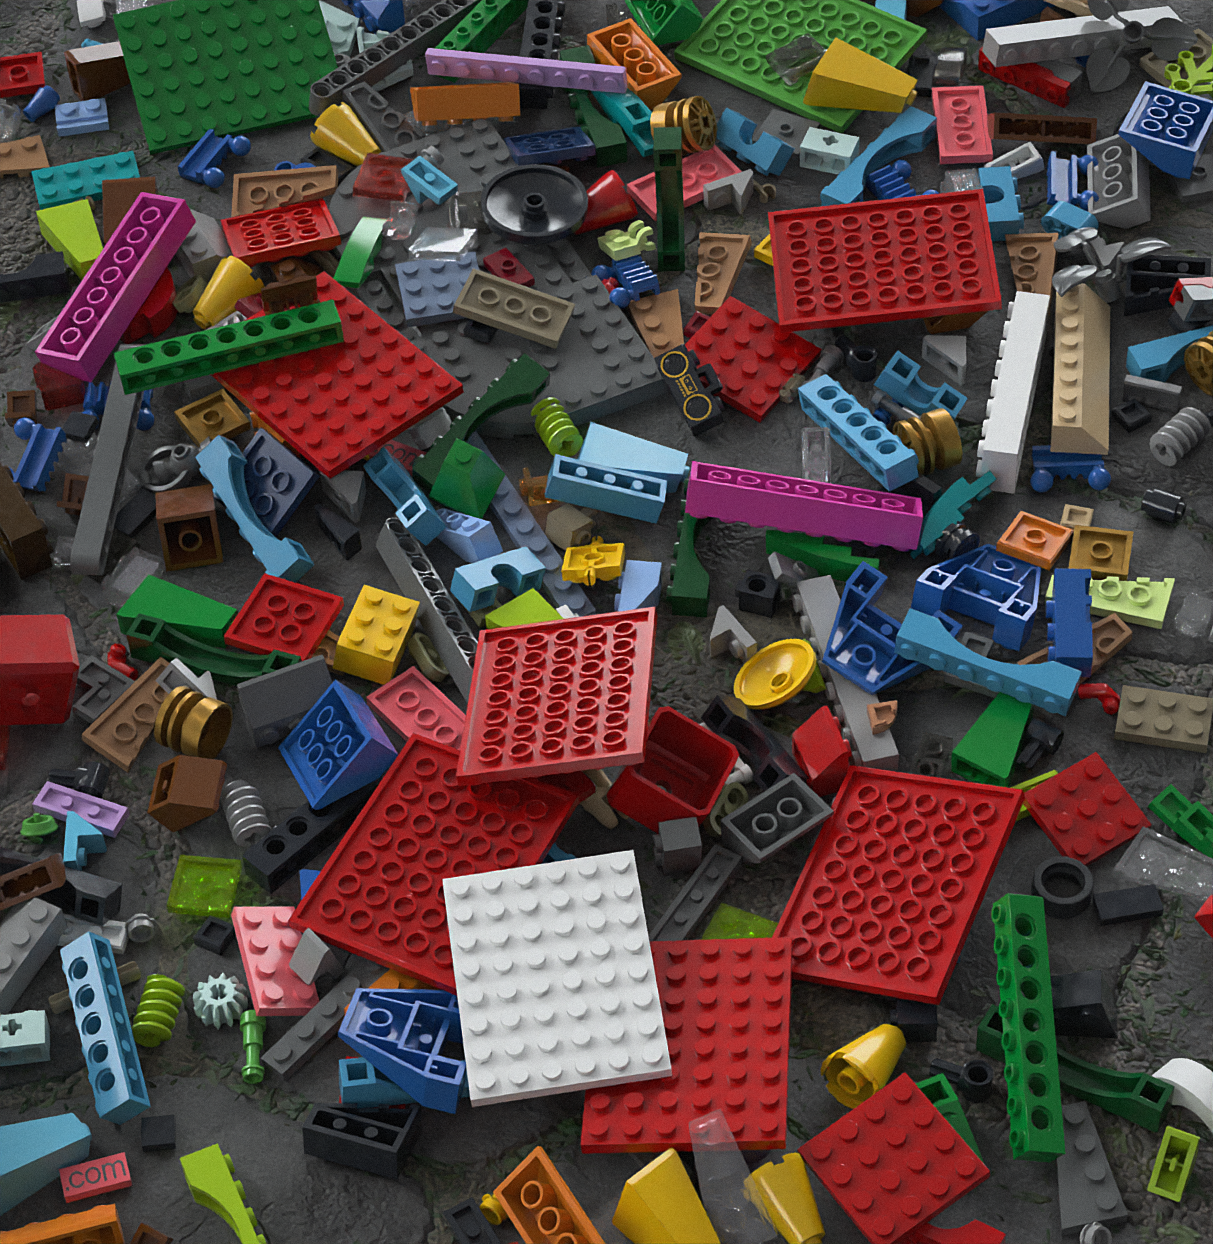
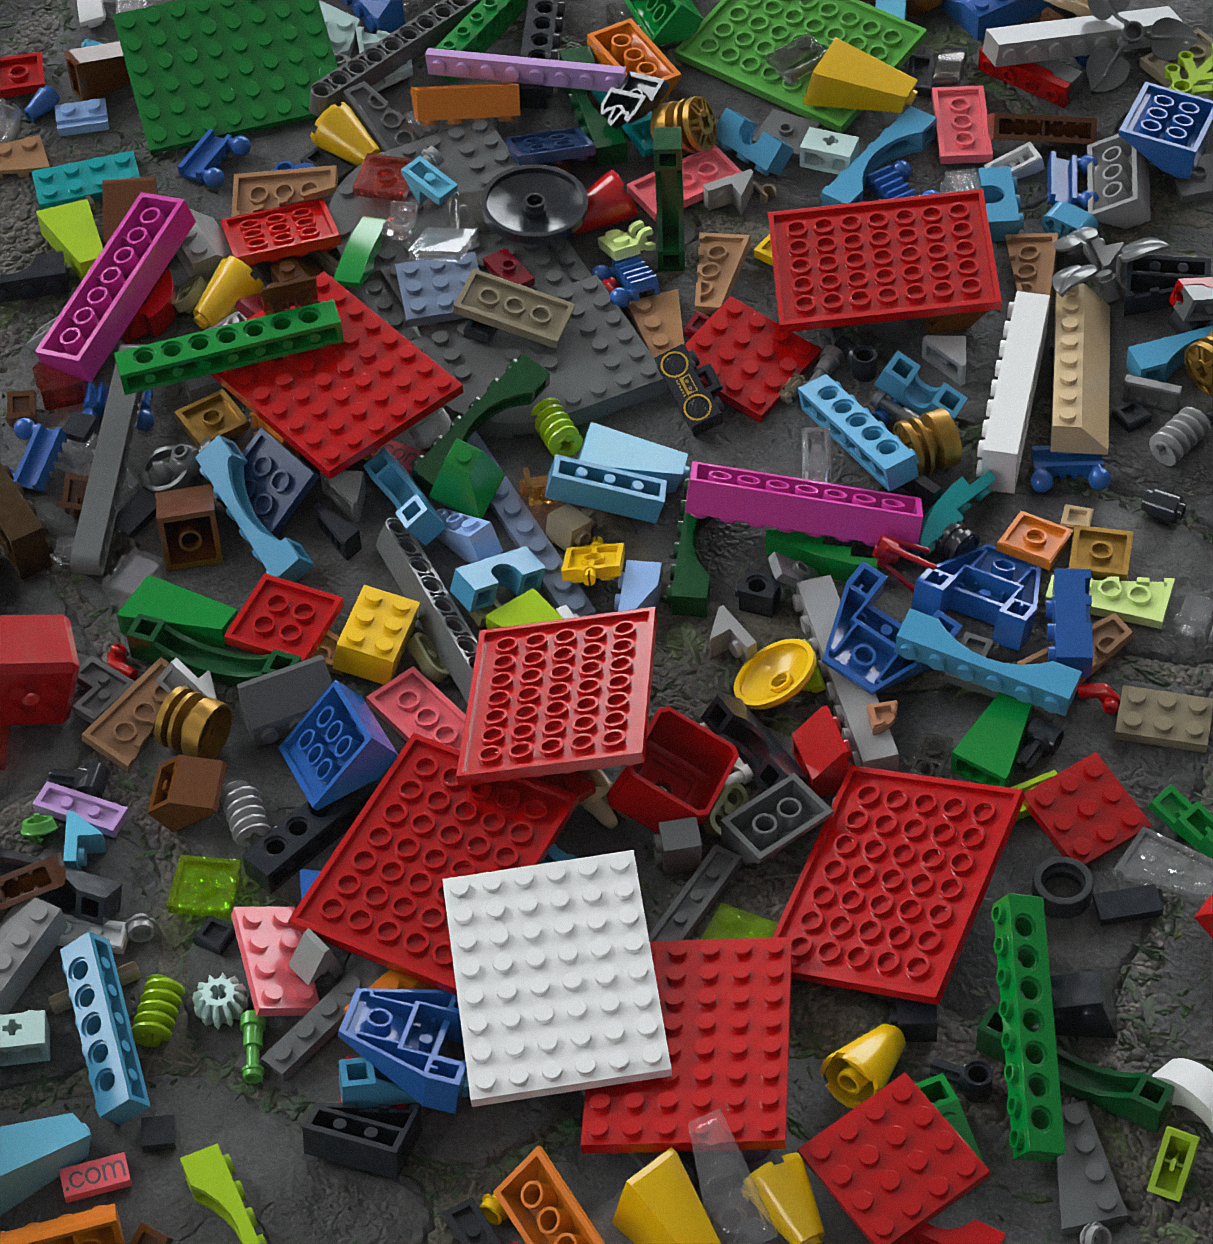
none -> black plate [601,71,670,130]
none -> red plant [872,535,937,593]

